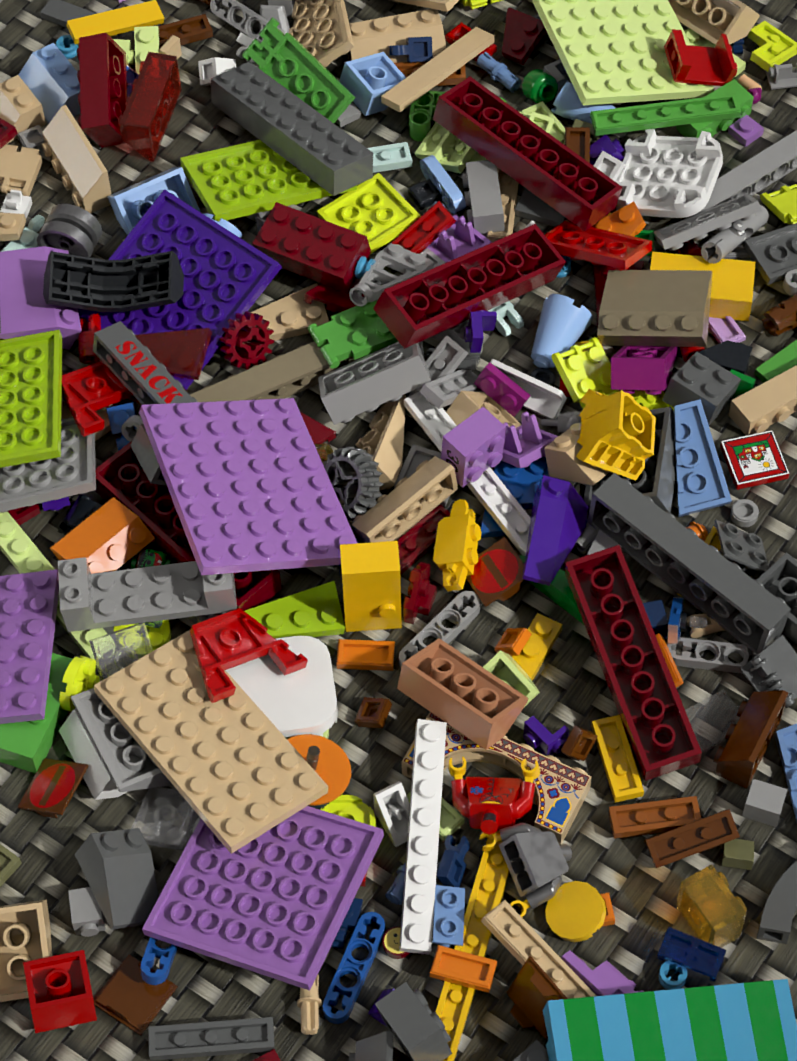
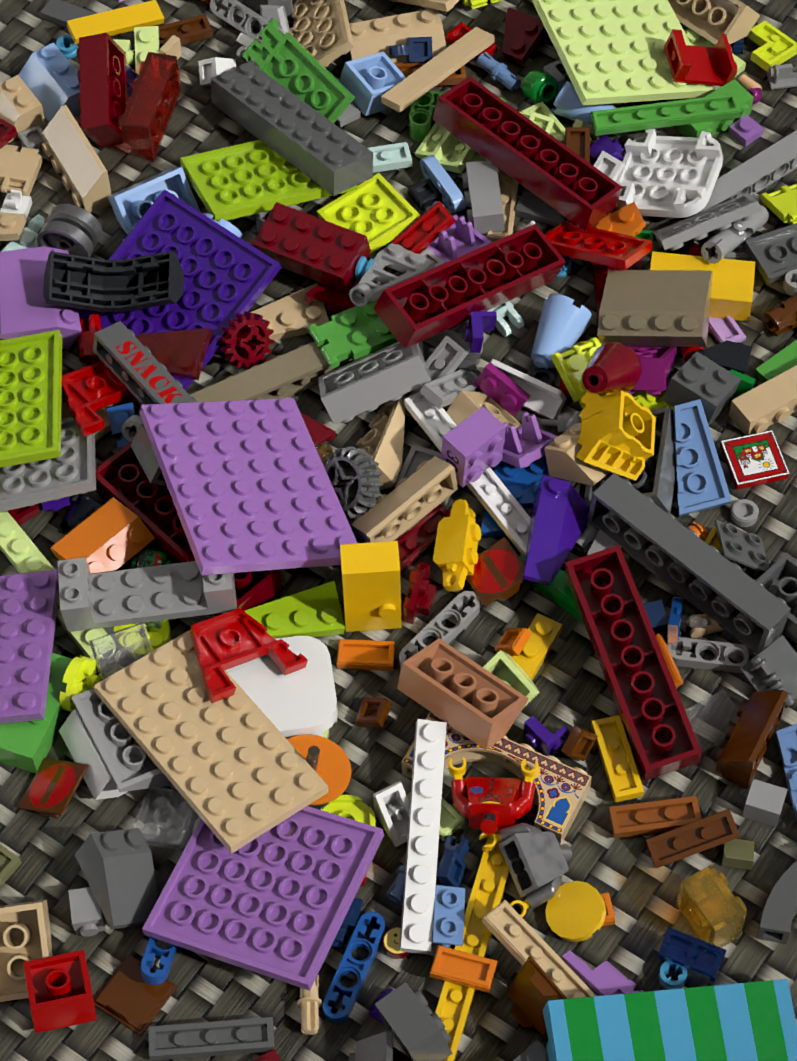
none -> dark red cone [582,342,642,395]

